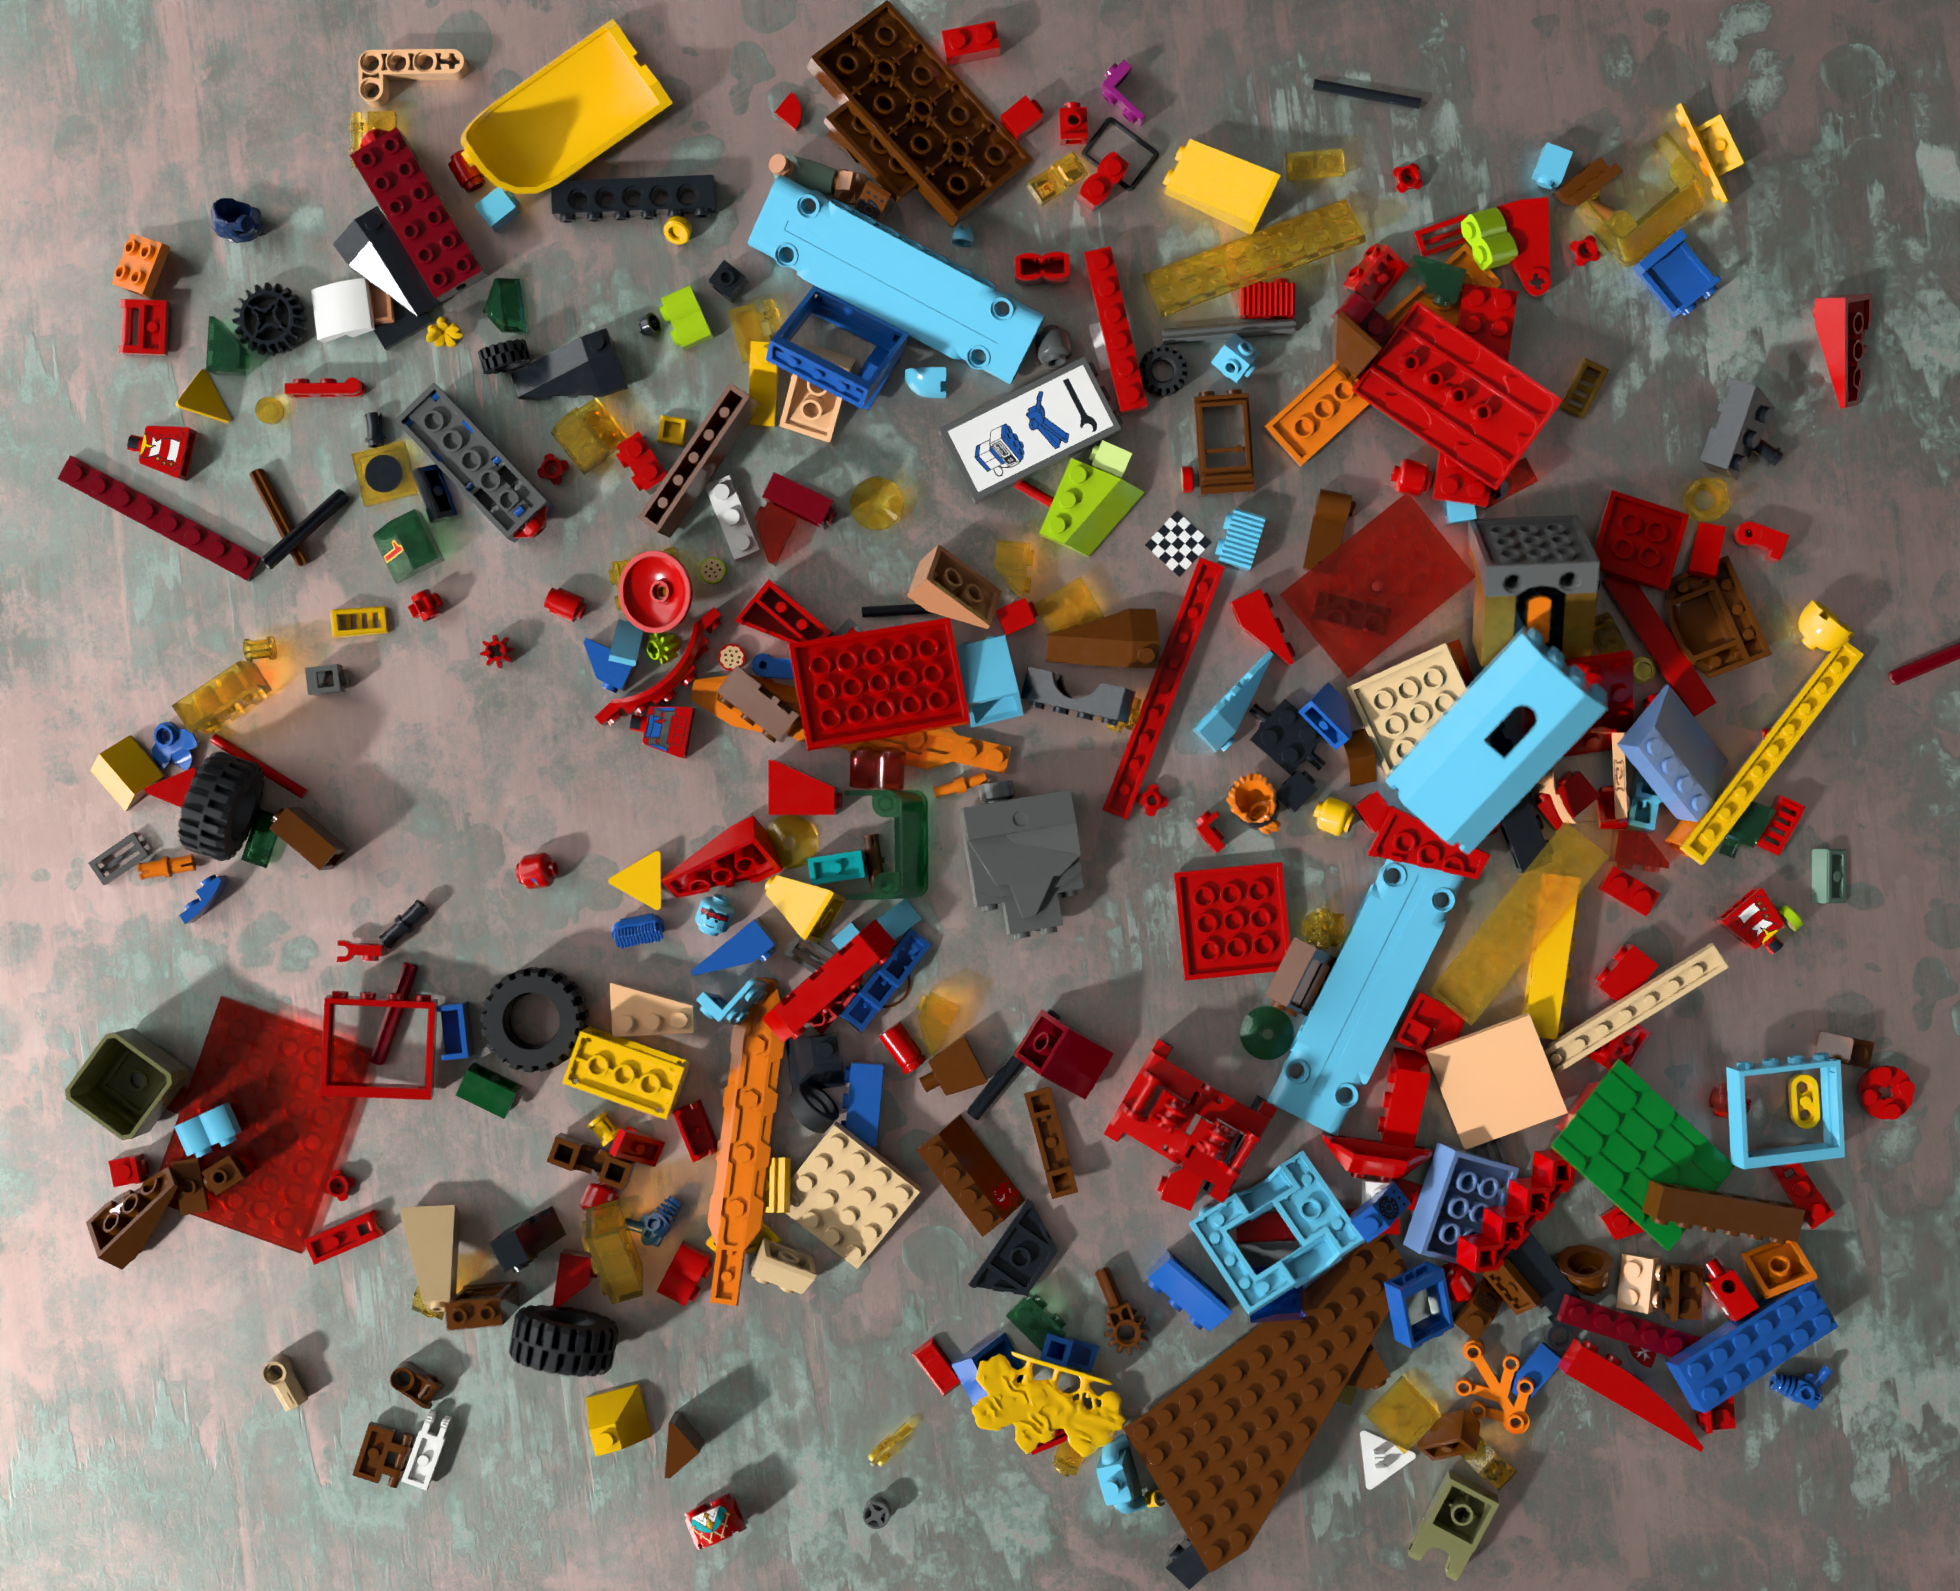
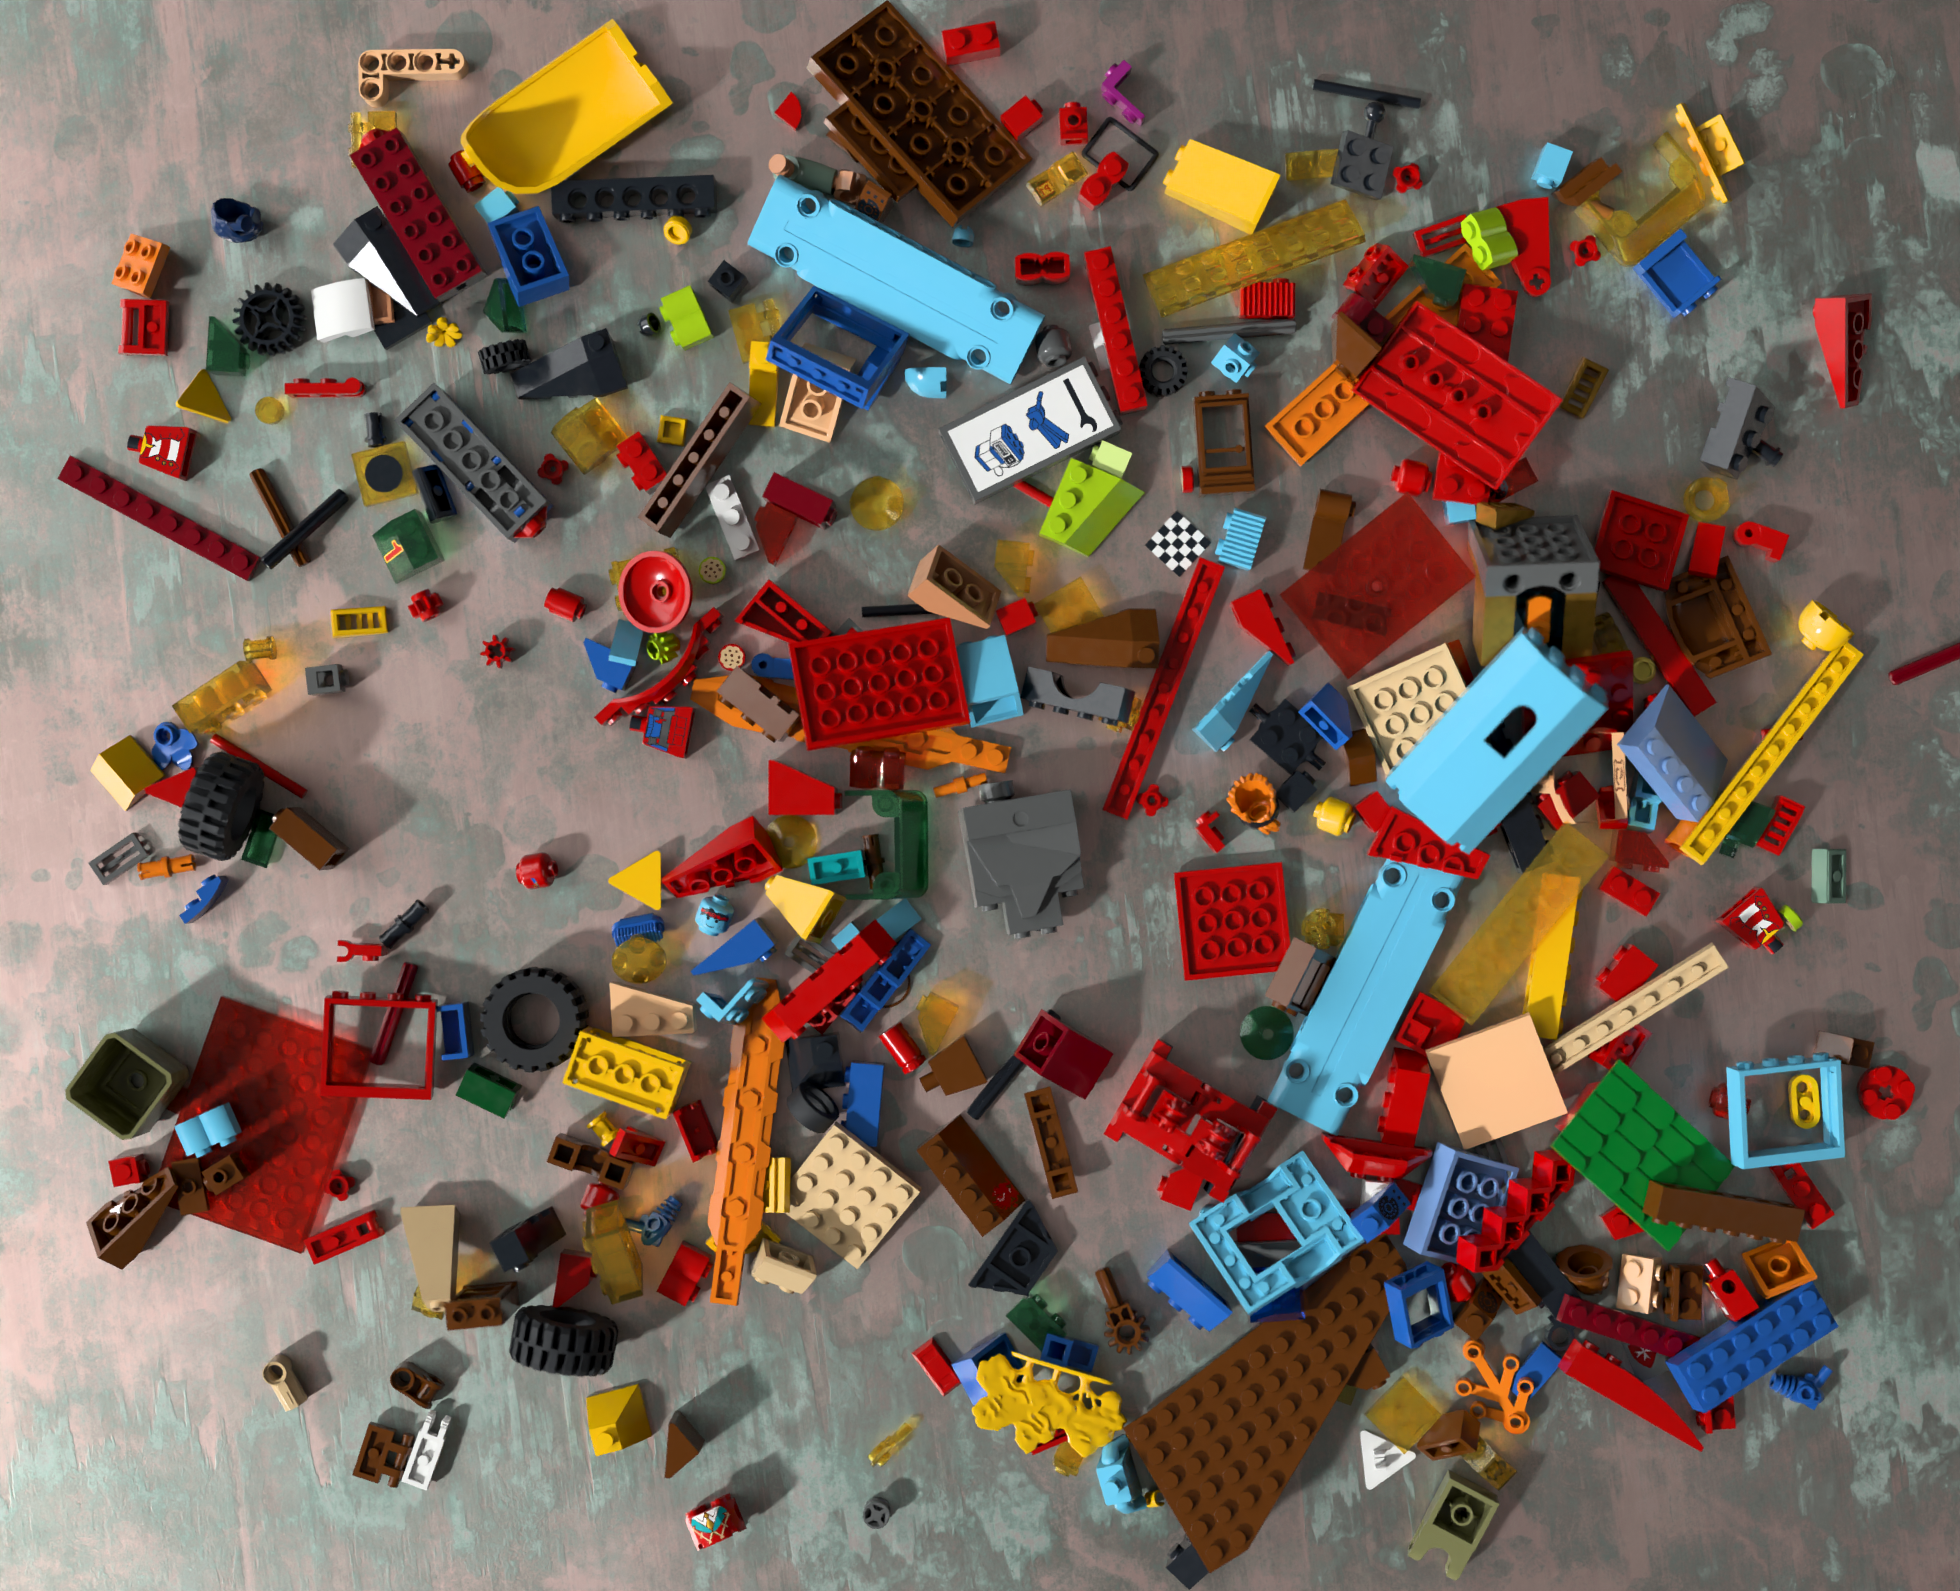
none -> blue slope [488,206,570,307]
none -> clear yellow dish [612,934,666,984]
none -> black plate [1330,102,1394,201]
none -> pearl gold slope [1476,502,1535,530]

